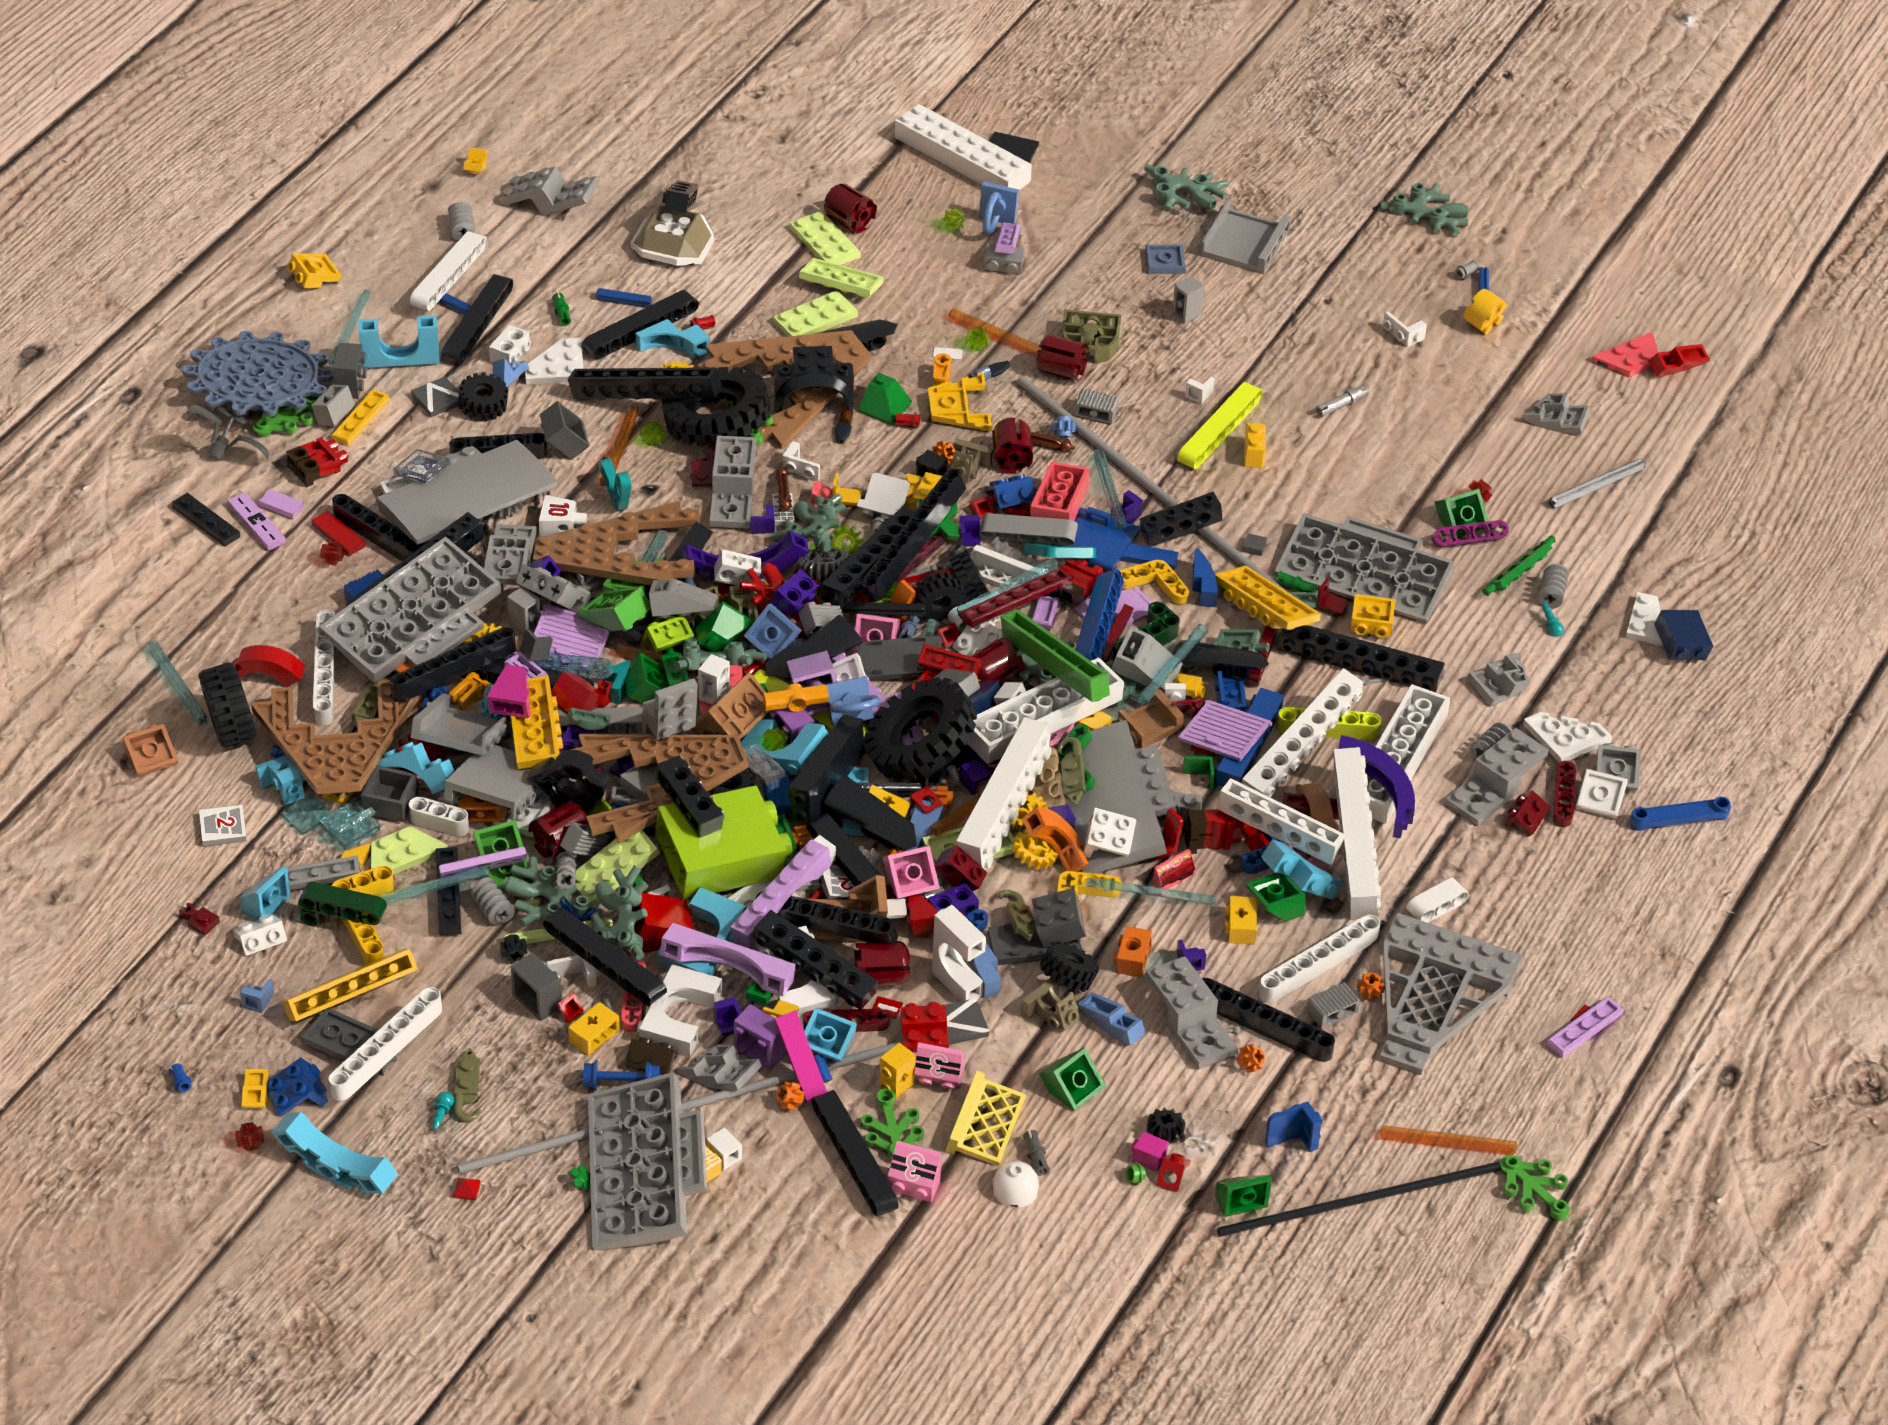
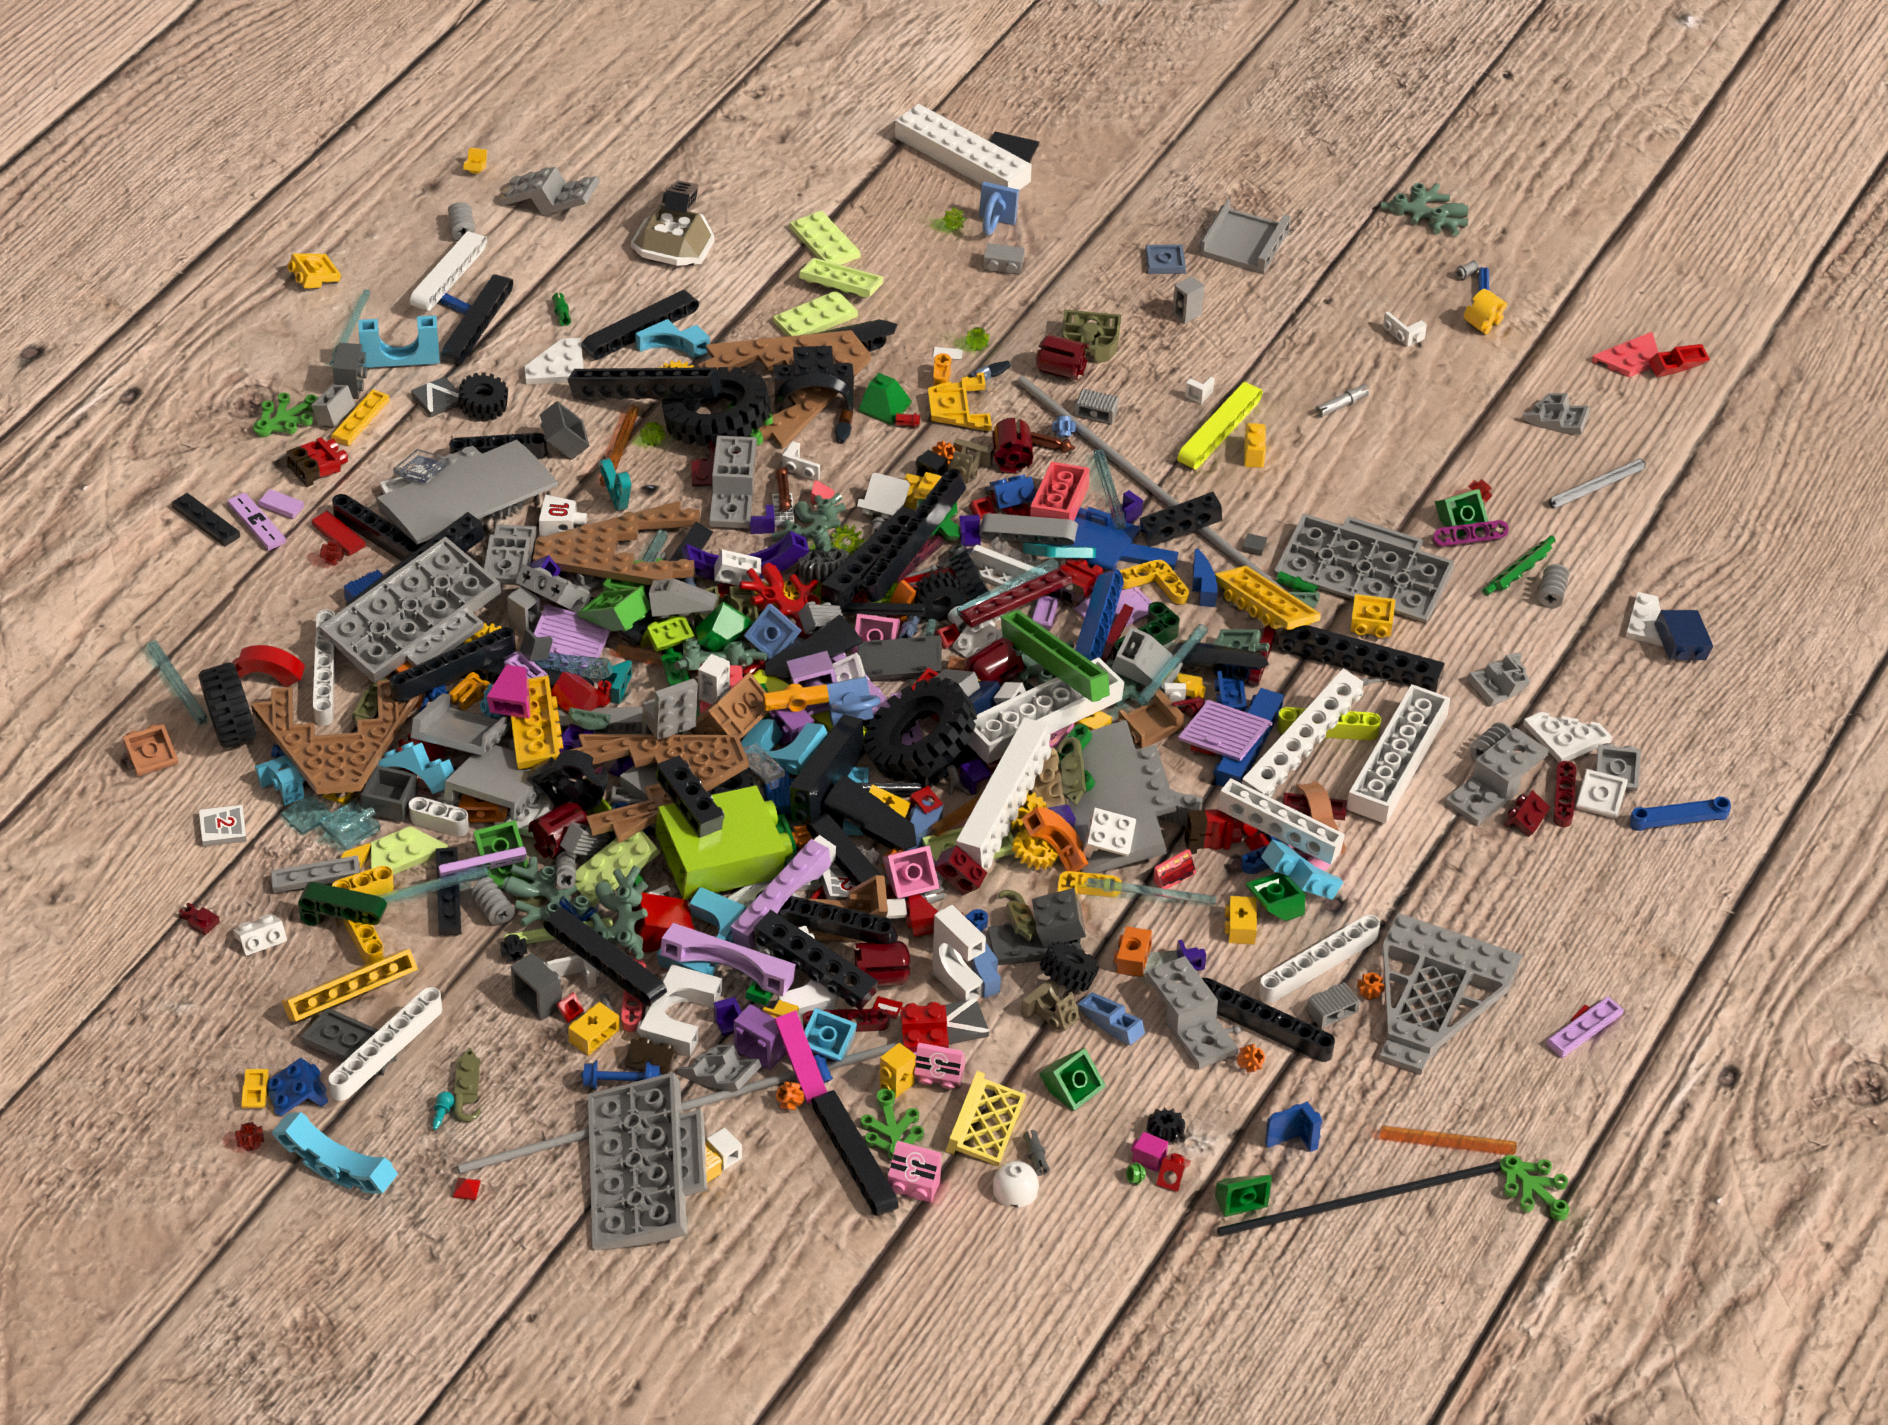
blue pin [169,1063,192,1092] -> none
sand blue plate [181,331,333,417] -> none
dark grey plant [188,405,269,459] -> none
medium azure slope [240,866,291,921] -> none
medium blue panel [240,979,274,1013] -> none
white brick [489,325,531,364] -> none
medium blue slope [493,359,529,387] -> none
green plant [570,1165,591,1191] -> none
blue axle [596,288,652,307] -> none
green slope [625,652,669,704] -> none
red pin [690,315,716,329] -> none
clear neon green gear [762,728,788,751] -> none
dark purple brick [770,569,819,618] -> none
dark red cylinder [824,184,877,233] -> none
yellow bracket [833,473,862,506] -> none
red tile [917,644,983,676] -> none
dark purple brick [928,883,979,916] -> none
orange gear [931,786,953,811] -> none
clear orange axle [948,308,1041,356] -> none
lavender tile [995,222,1021,254] -> none
sand green plant [1144,164,1229,212] -> none
red bracket [1153,808,1183,860] -> none
green bracket [1182,756,1214,789] -> none
dark red bracket [1316,577,1350,616] -> none
white brick [1334,747,1381,920] -> none
dark purple arch [1338,735,1415,838] -> none
white beam [1406,878,1469,923] -> none
teal bar [1542,602,1564,637] -> none

